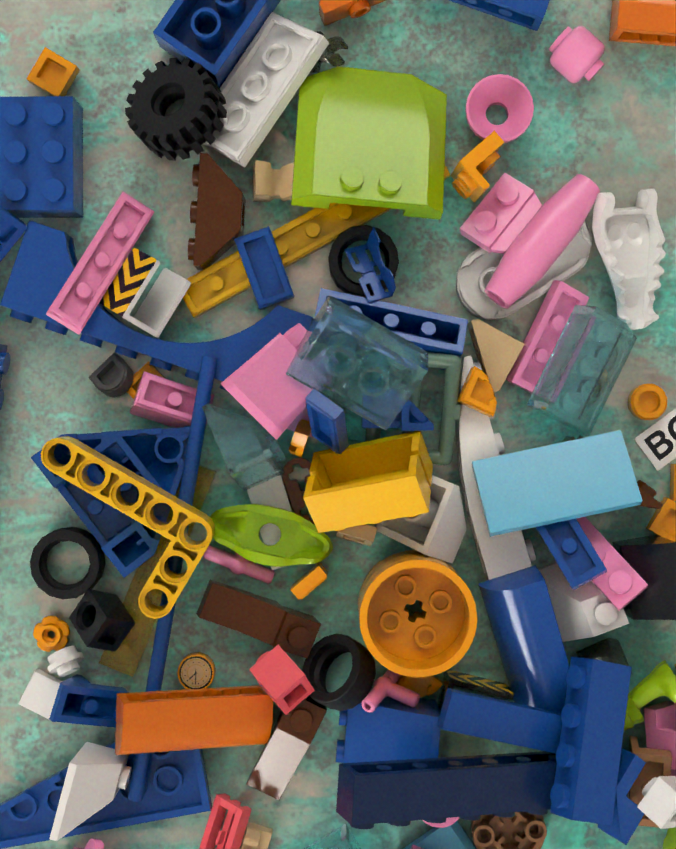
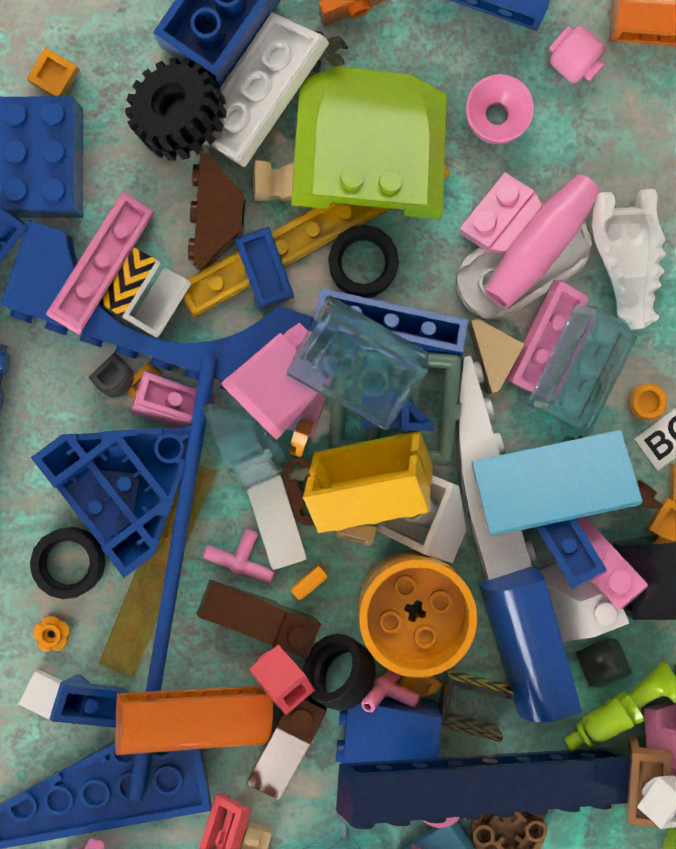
yellow beam [41,436,215,619] -> none
white plate [47,645,84,677] -> none
white slope [49,742,132,841] -> none
black brick [69,589,135,652] -> none
tile [177,652,216,689] -> none
lime piece [210,504,333,567] -> none
blue tile [305,389,349,455] -> none
blue piece [344,227,396,303] -> none
blue tile [437,688,562,754] -> none
light orange bracket [450,130,504,203] -> none
light orange tile [458,366,497,417] -> none
blue brick [550,656,632,826] -> none
blue slope [598,748,646,845] -> none

